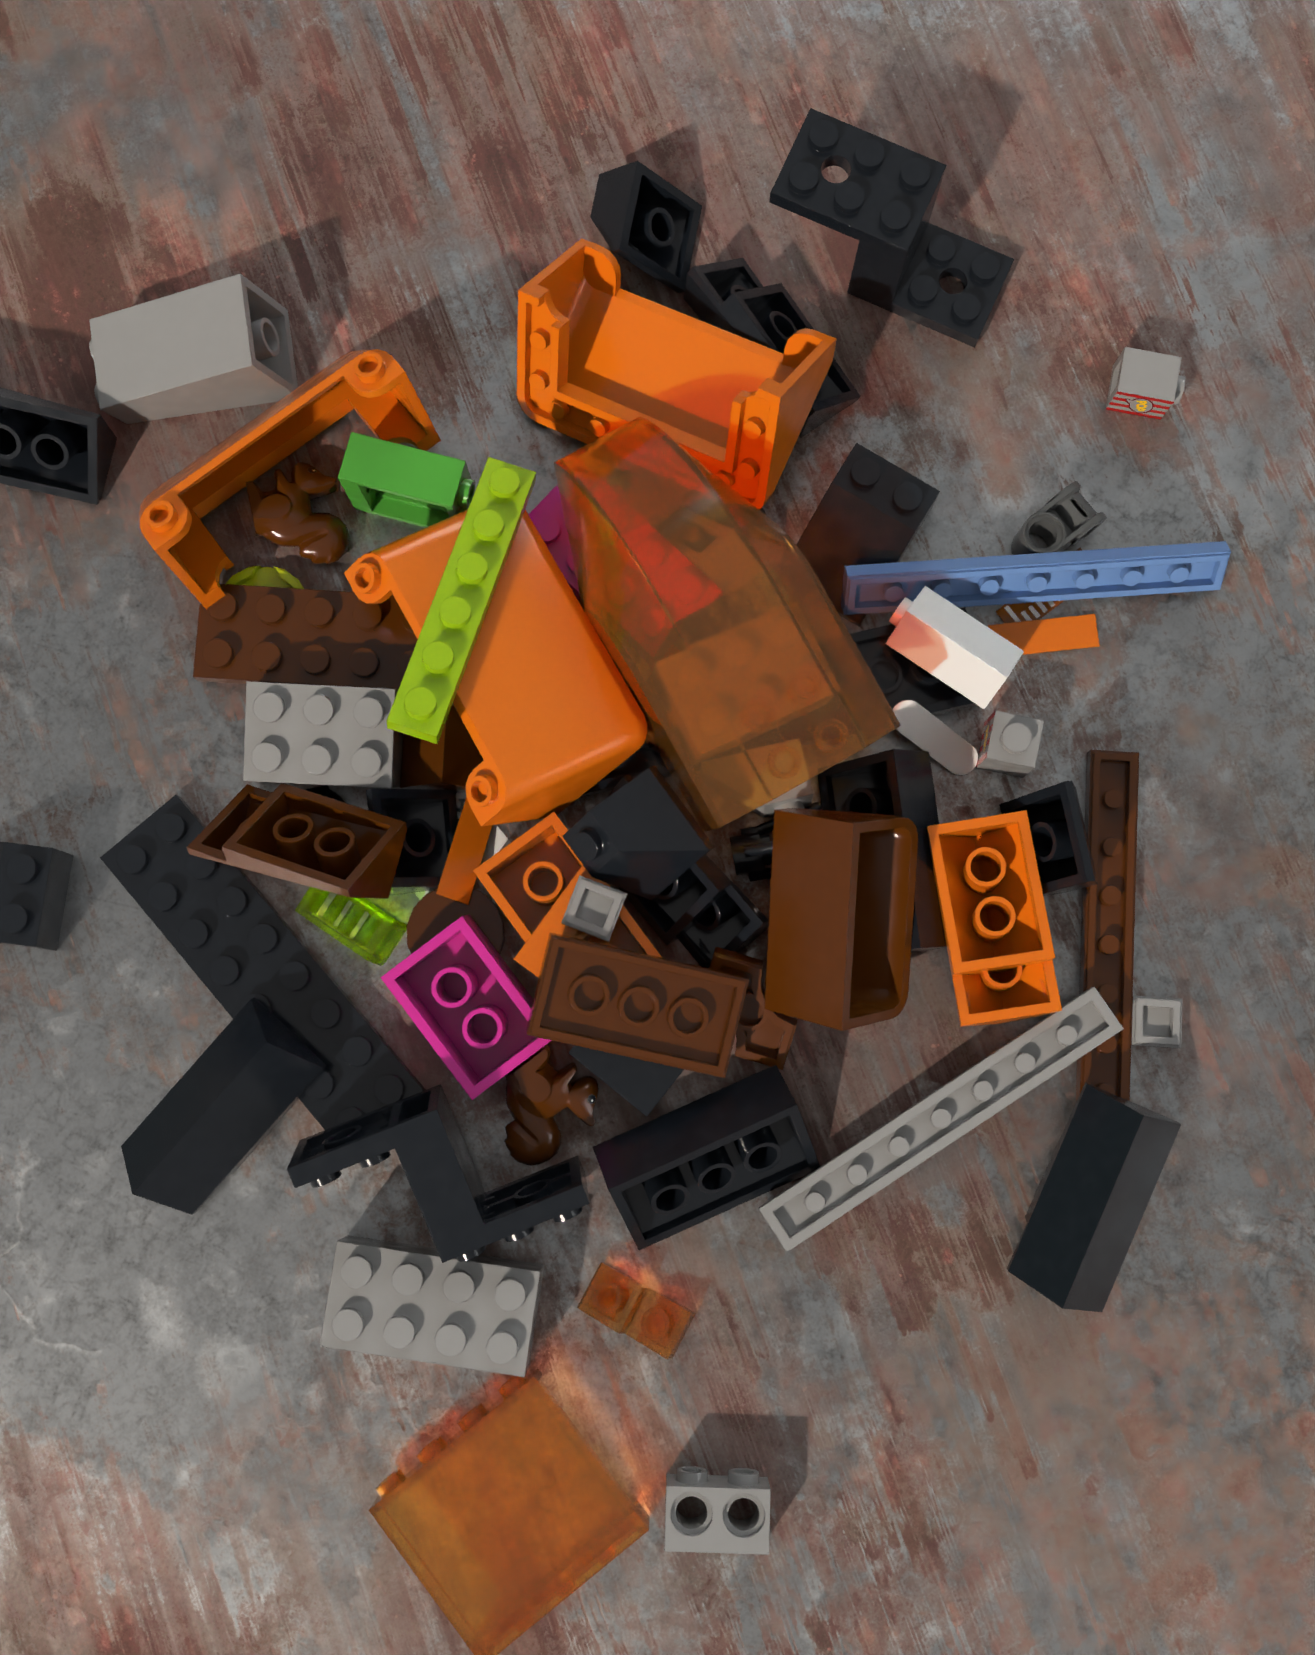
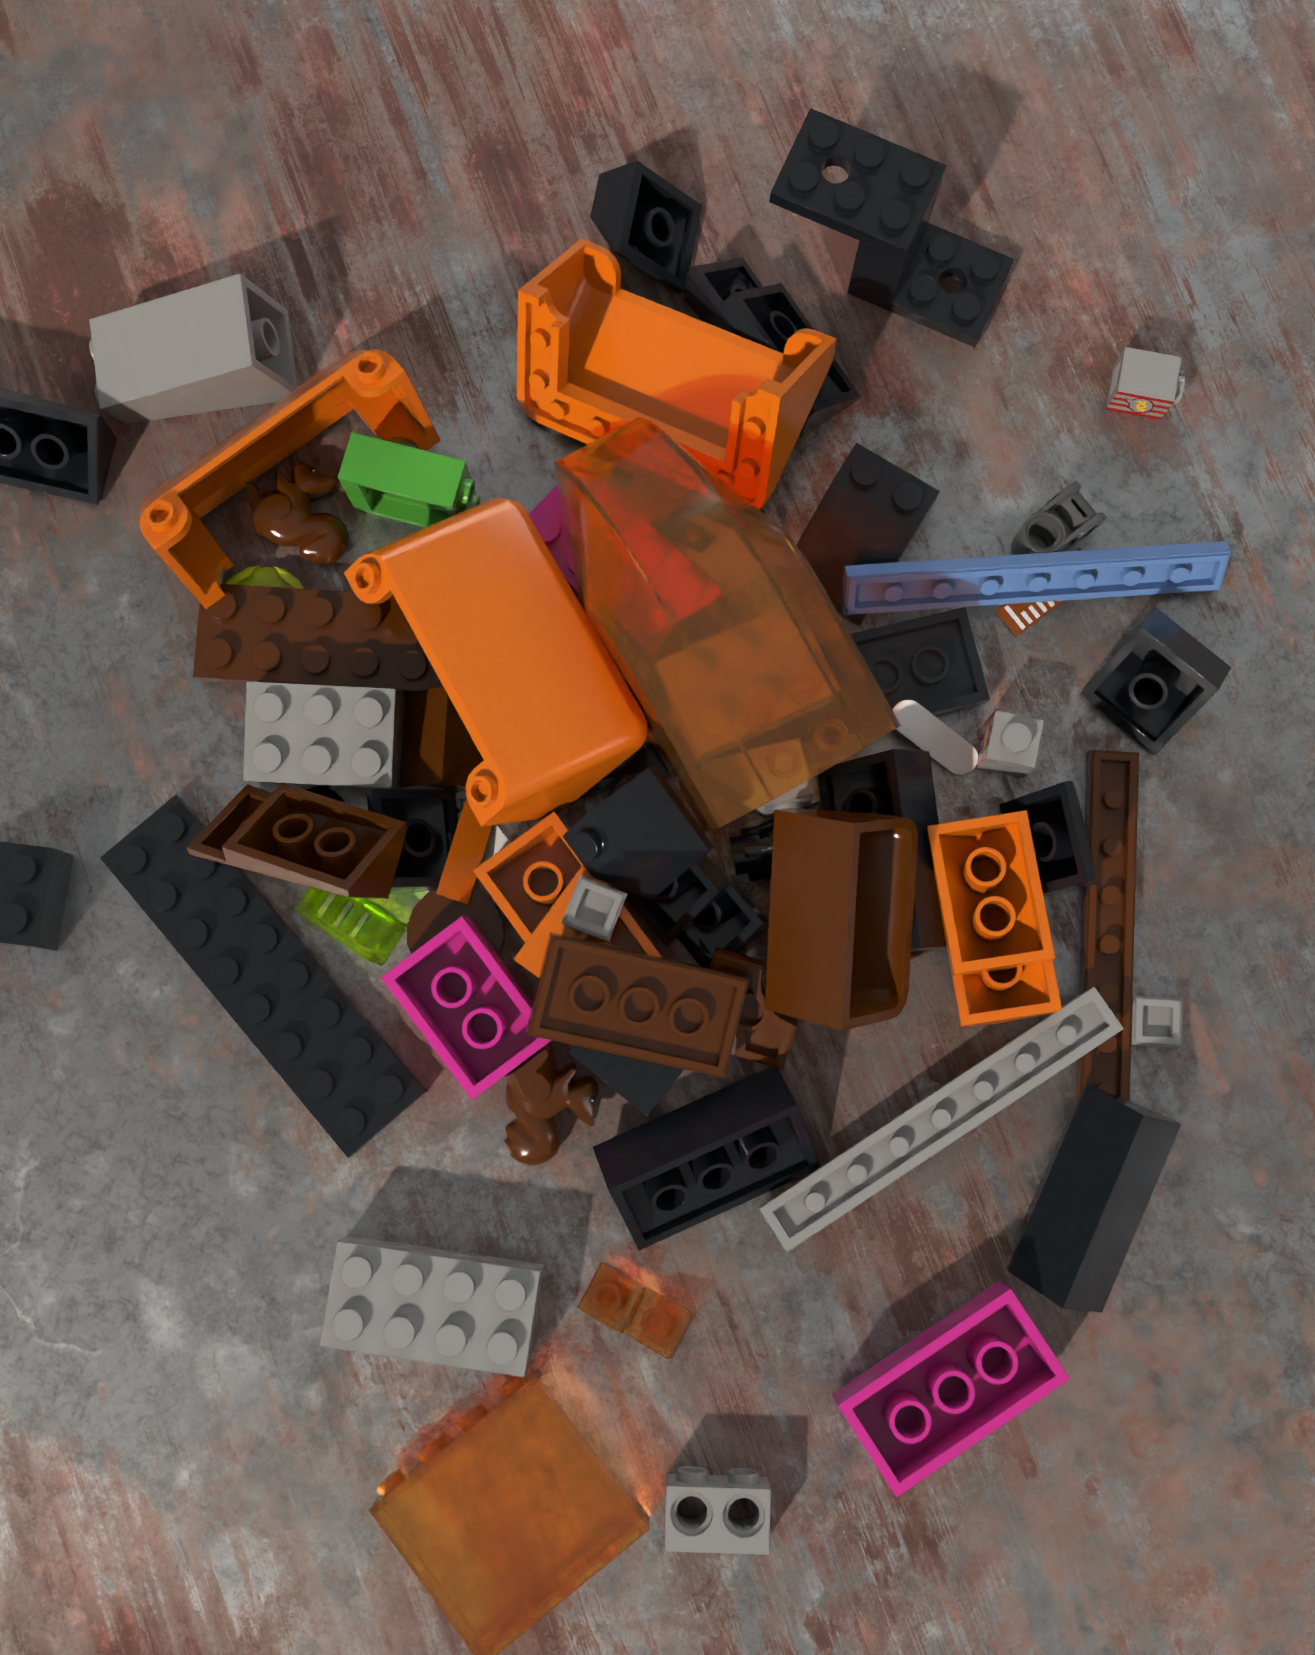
black slope [121,997,327,1215] -> none
black bracket [287,1084,590,1263] -> none
lime plate [386,457,536,744] -> none
white brick [885,586,1024,709] -> none
orange sticker [988,614,1100,655] -> none
none -> dark pink brick [832,1281,1070,1498]
none -> black slope [1080,607,1231,755]

